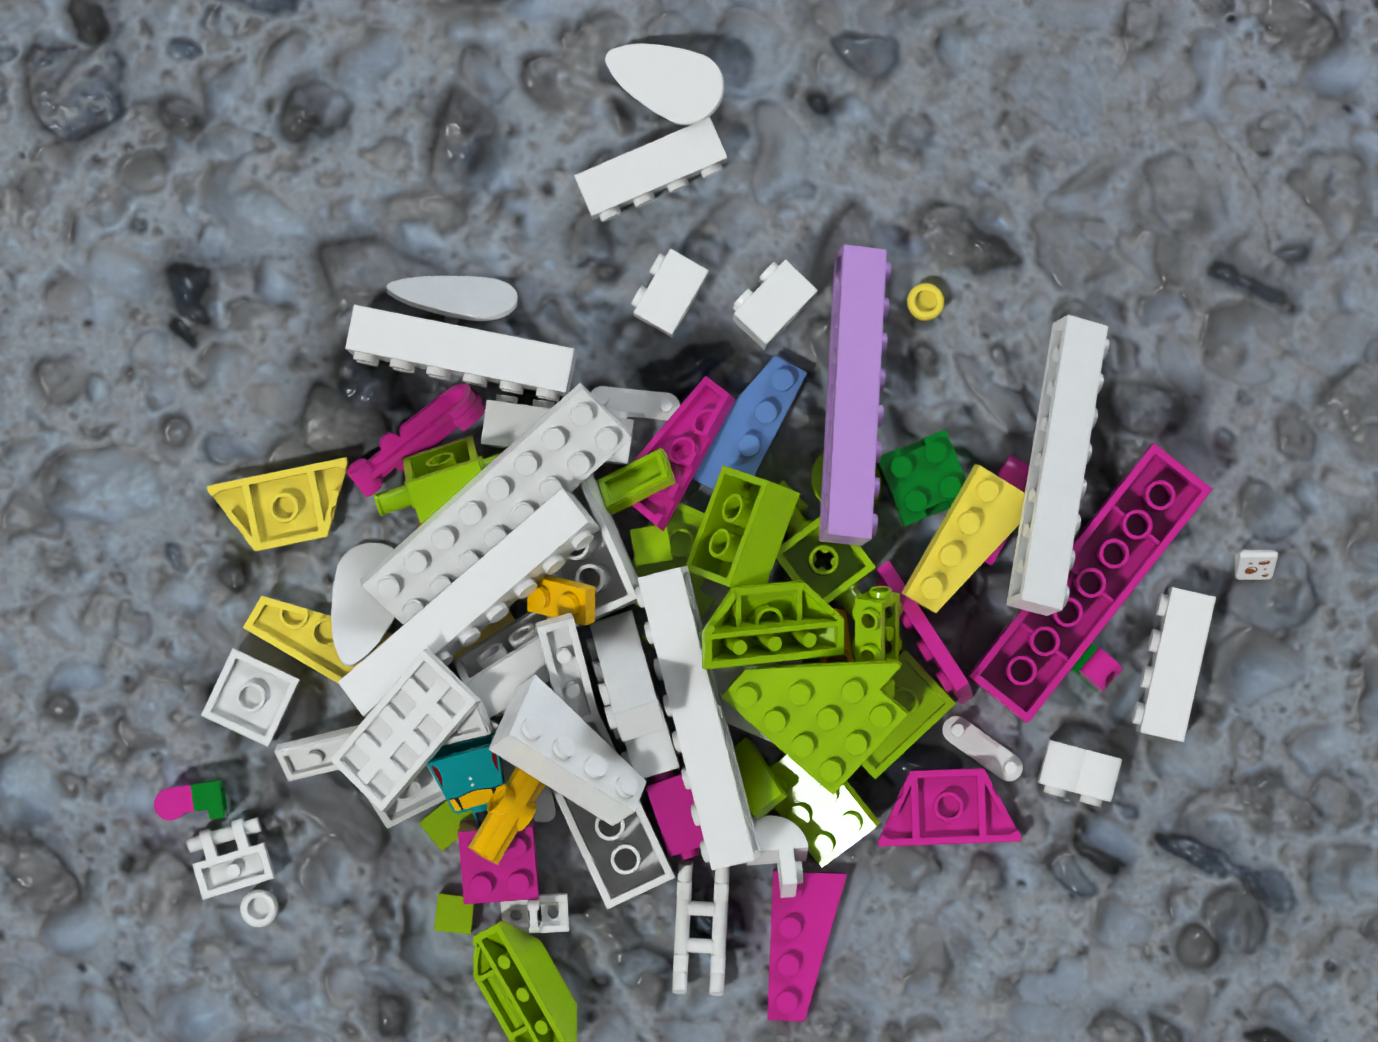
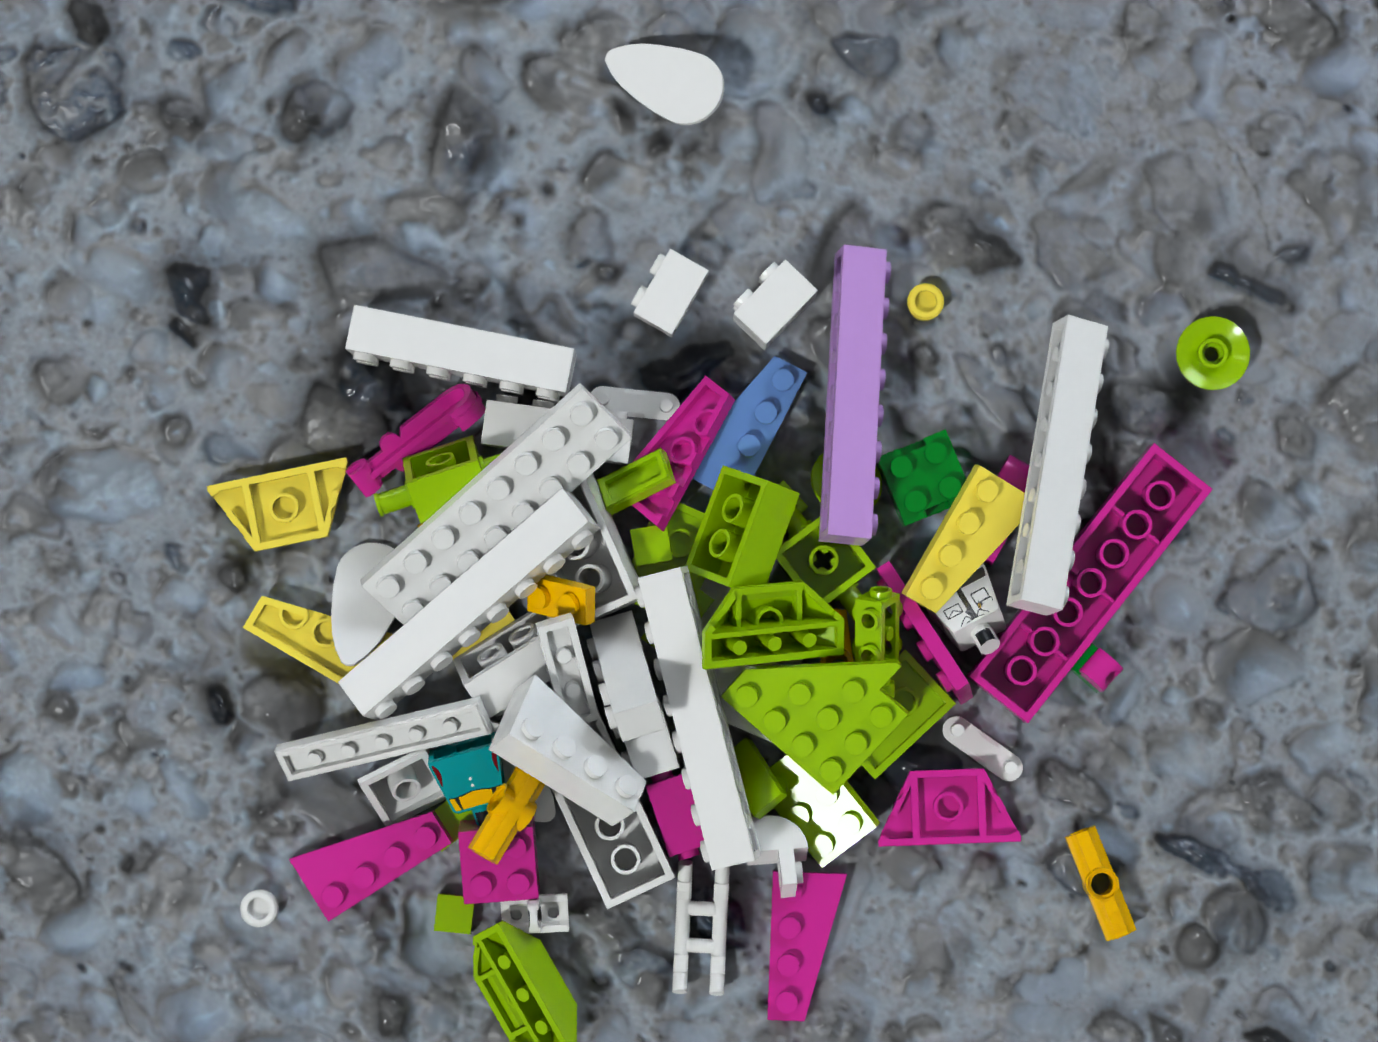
leg [154,780,229,821] -> none
white plate [186,818,276,900] -> none
white plate [201,648,301,747] -> none
white plate [330,649,482,812] -> none
white shield [387,276,518,325] -> none
white brick [574,117,728,222] -> none
white brick [1037,740,1122,807] -> none
white brick [1132,587,1216,742] -> none
white slope [1235,550,1278,580] -> none
none -> dark pink wing [289,810,454,922]
none -> white torso [926,563,1007,655]
none -> yellow piece [1065,825,1137,941]
none -> lime dish [1176,316,1250,390]

